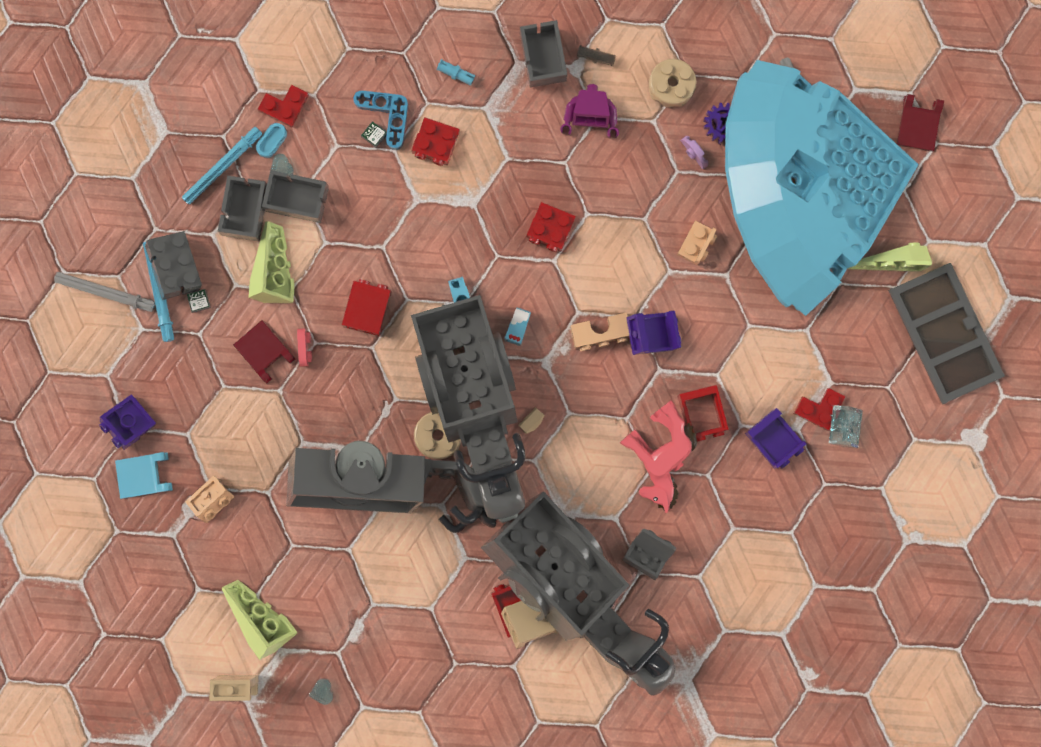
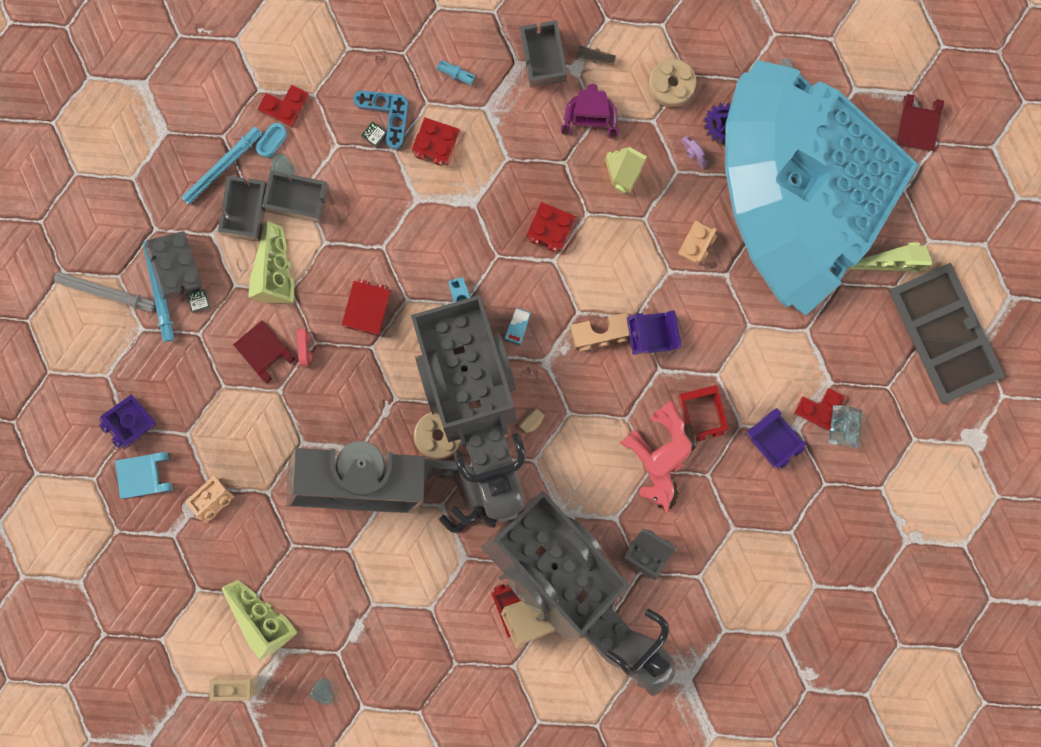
none -> yellowish green wedge [605,147,647,194]

